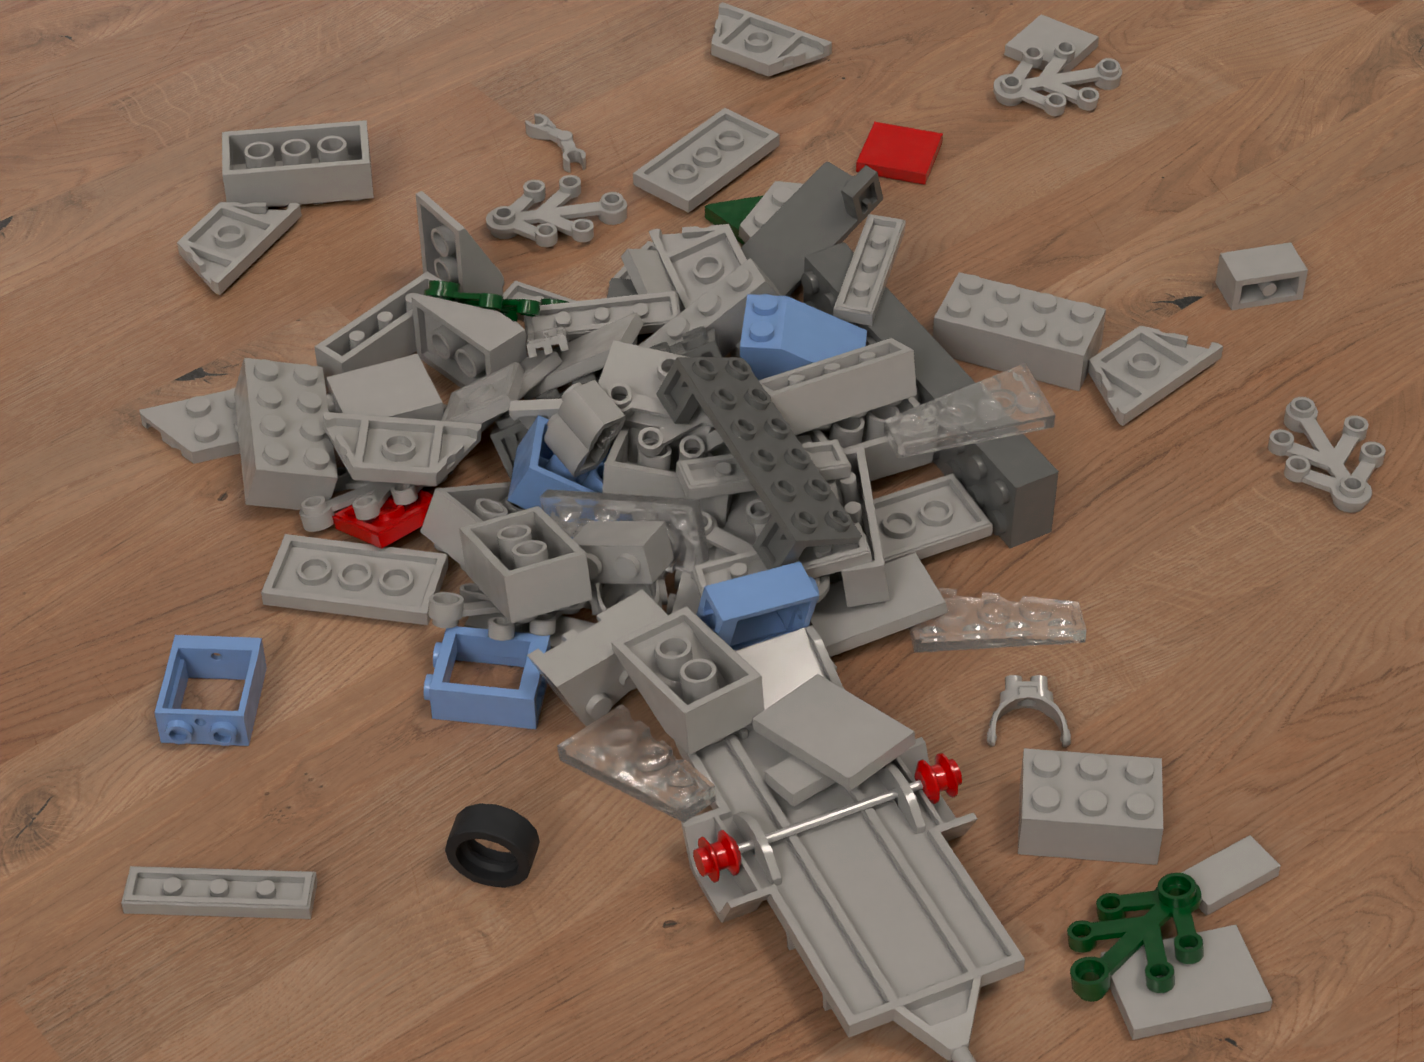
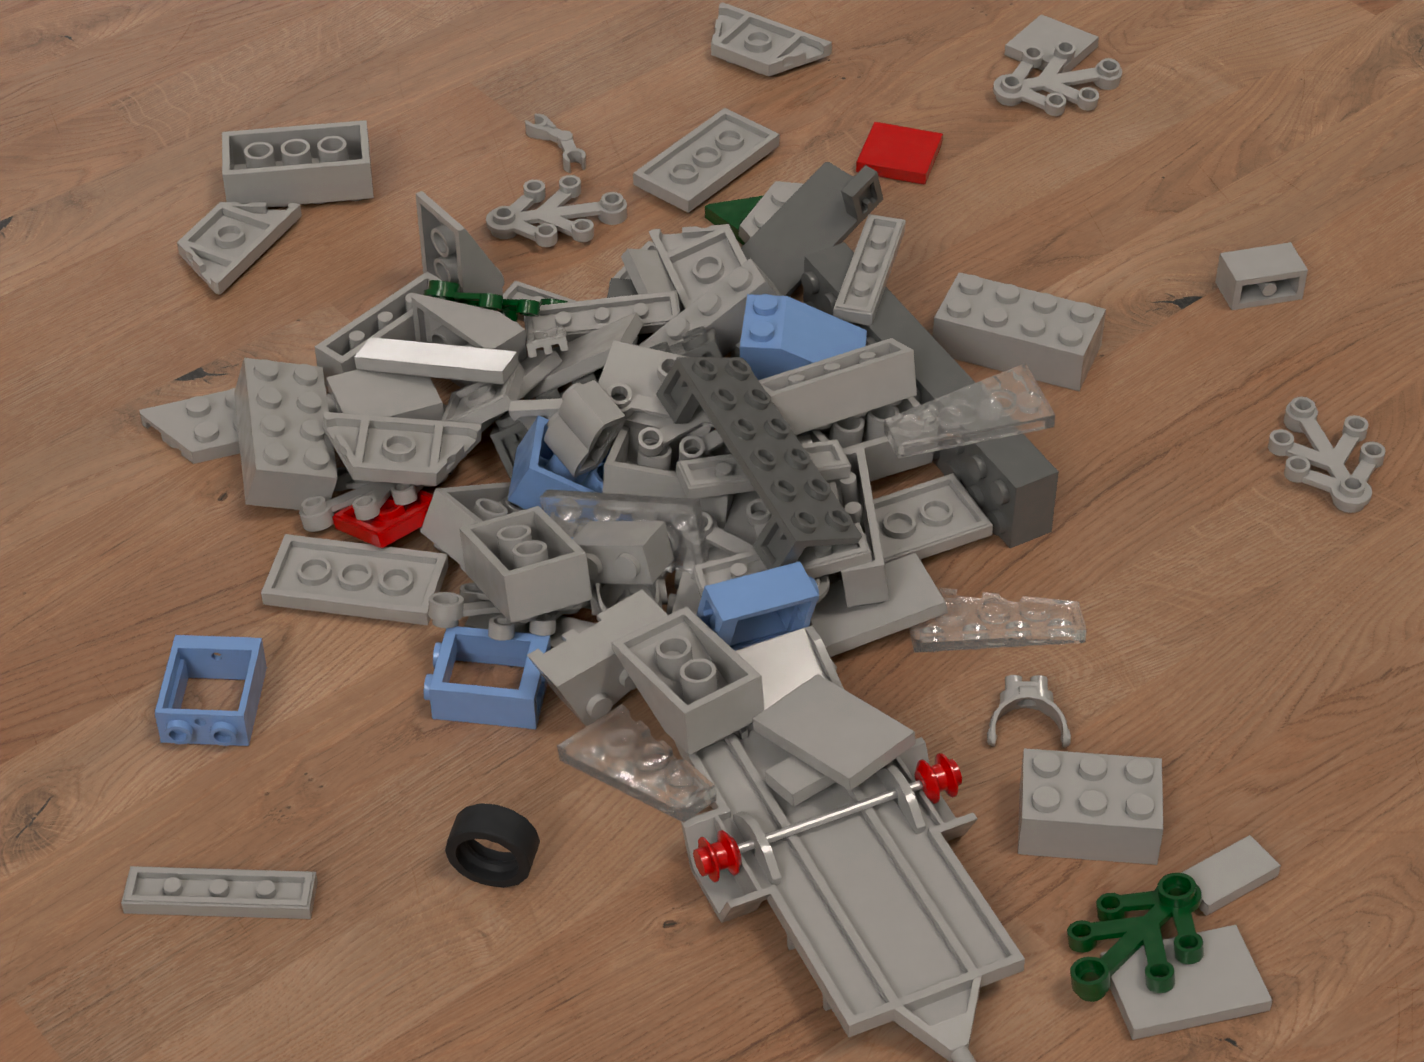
light grey wing [1088,325,1223,426] -> none
none -> tile [354,337,519,384]

